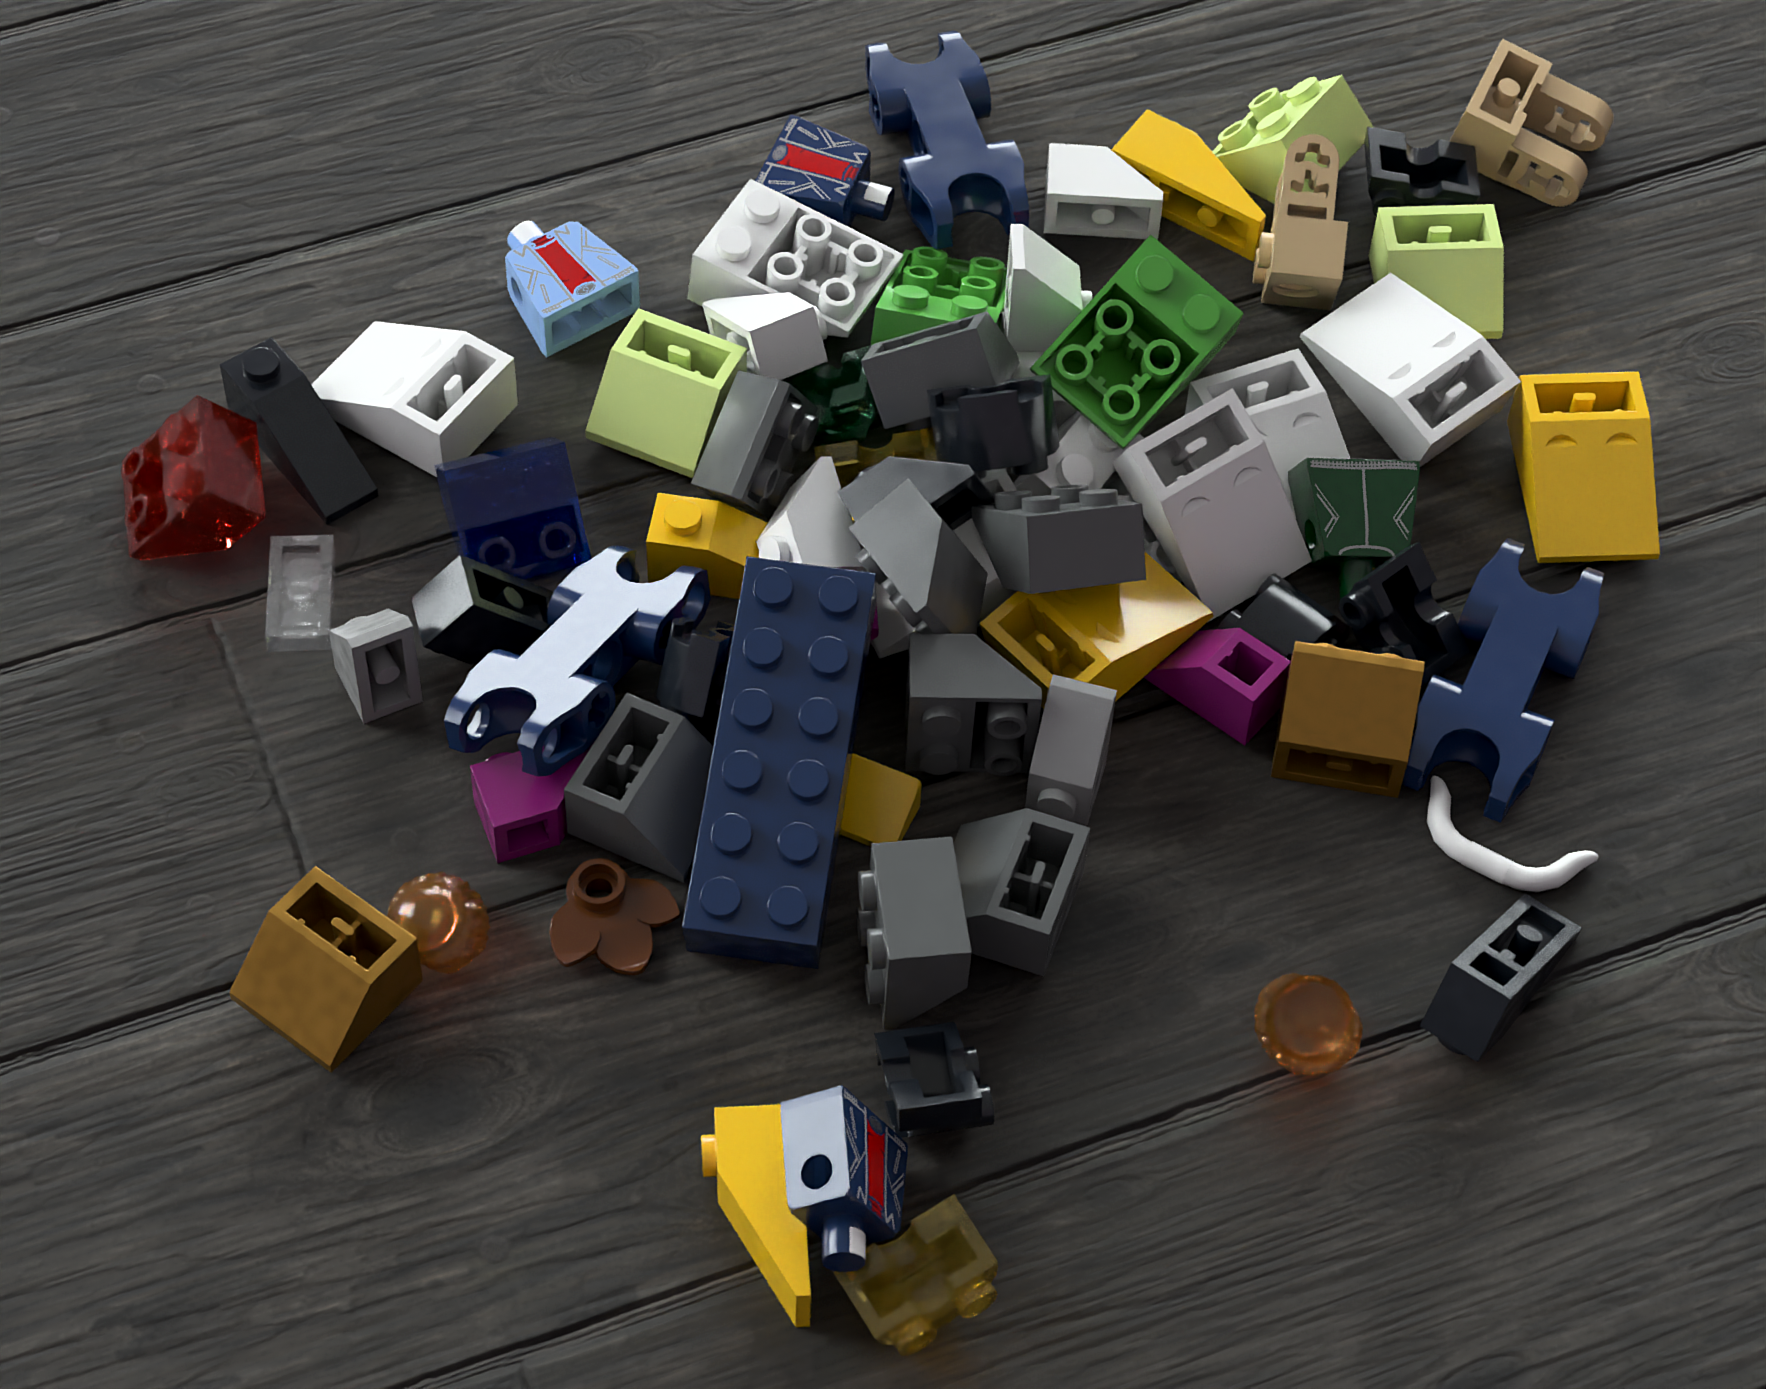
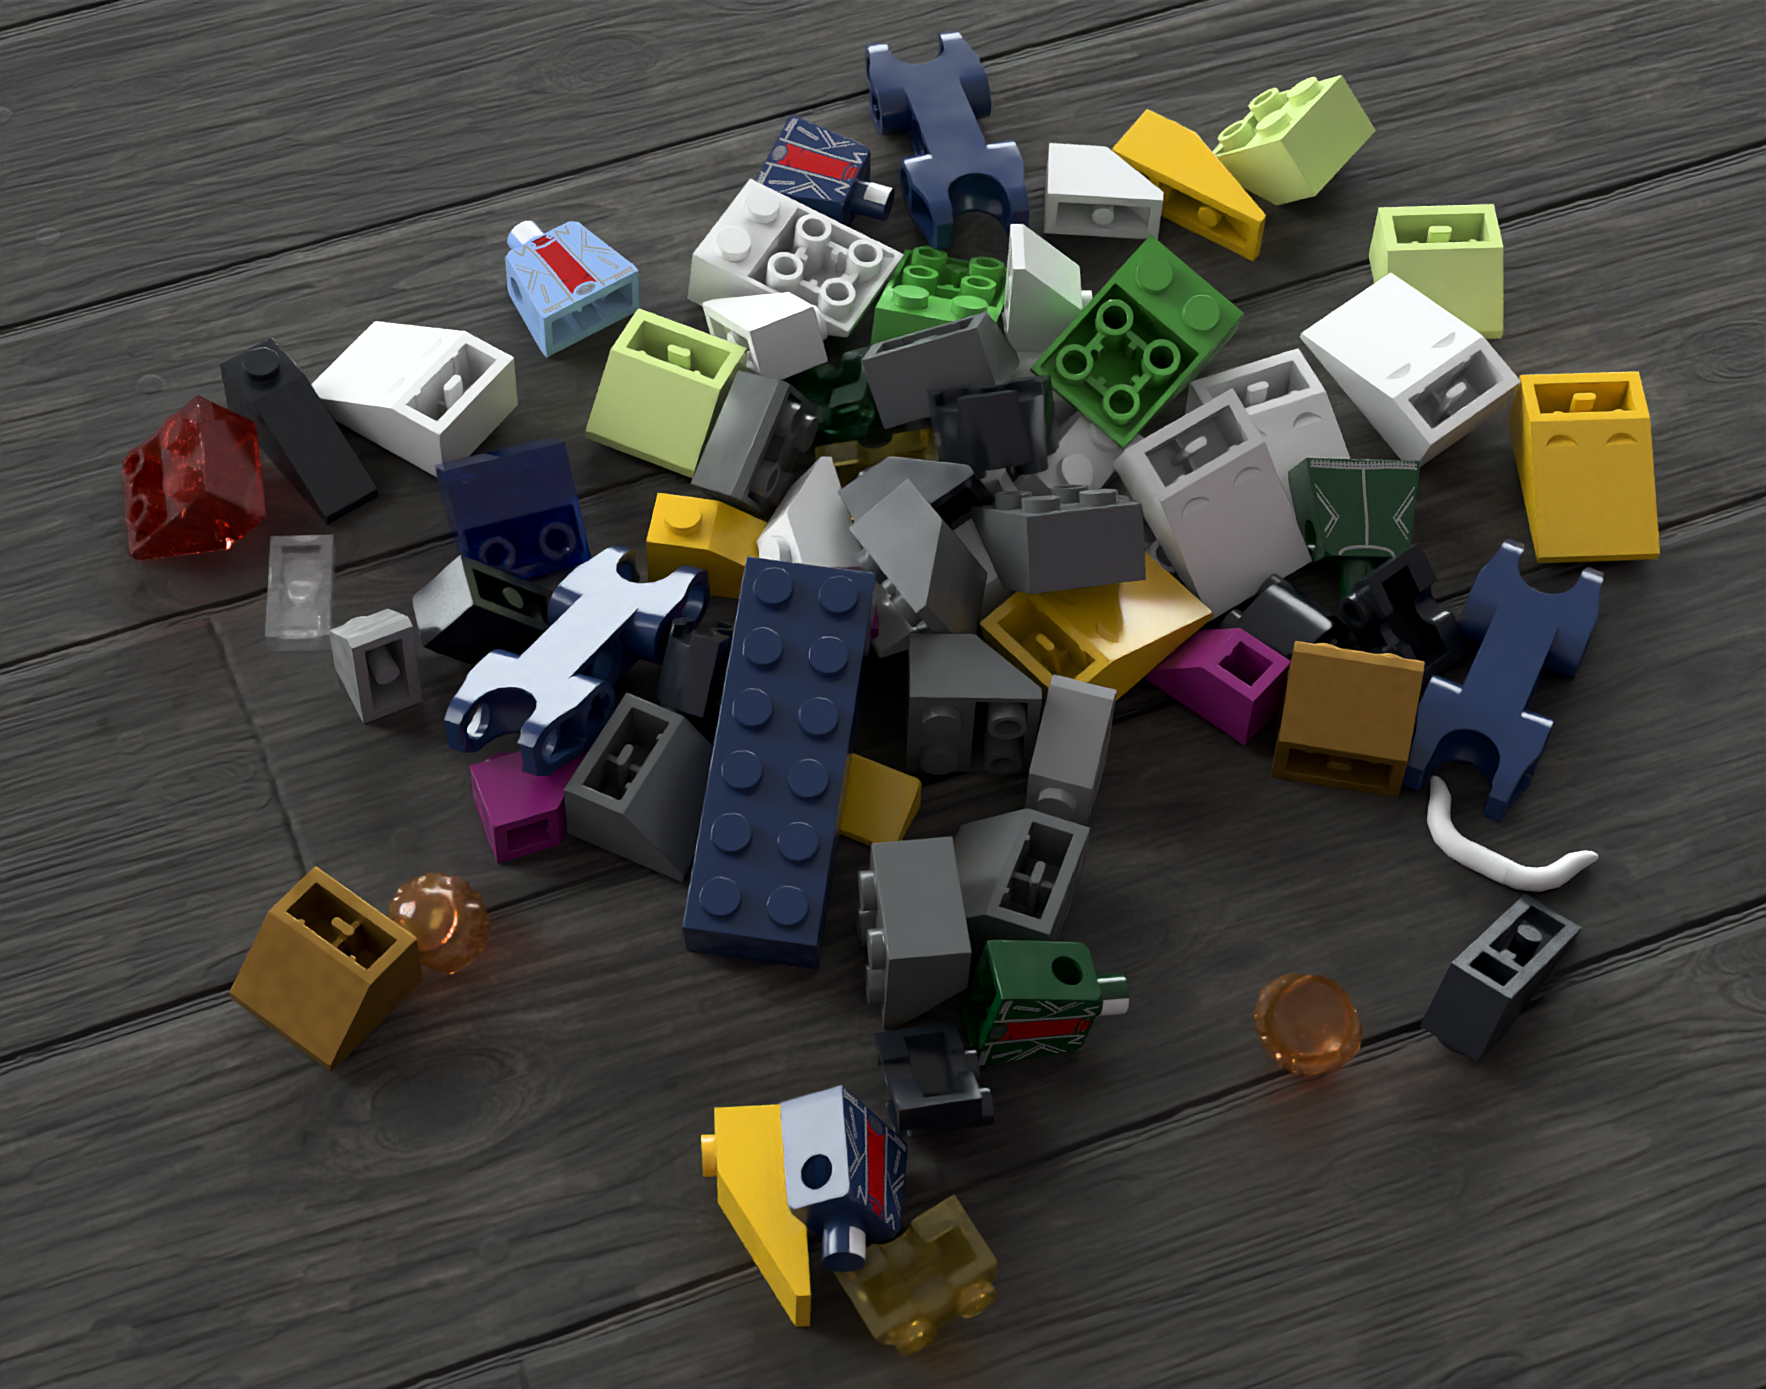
reddish brown plate [550,858,680,975] -> none
tan brick [1253,134,1348,310] -> none
black cylinder [1364,126,1480,217] -> none
tan brick [1450,39,1614,207] -> none
none -> dark green torso [959,940,1129,1067]

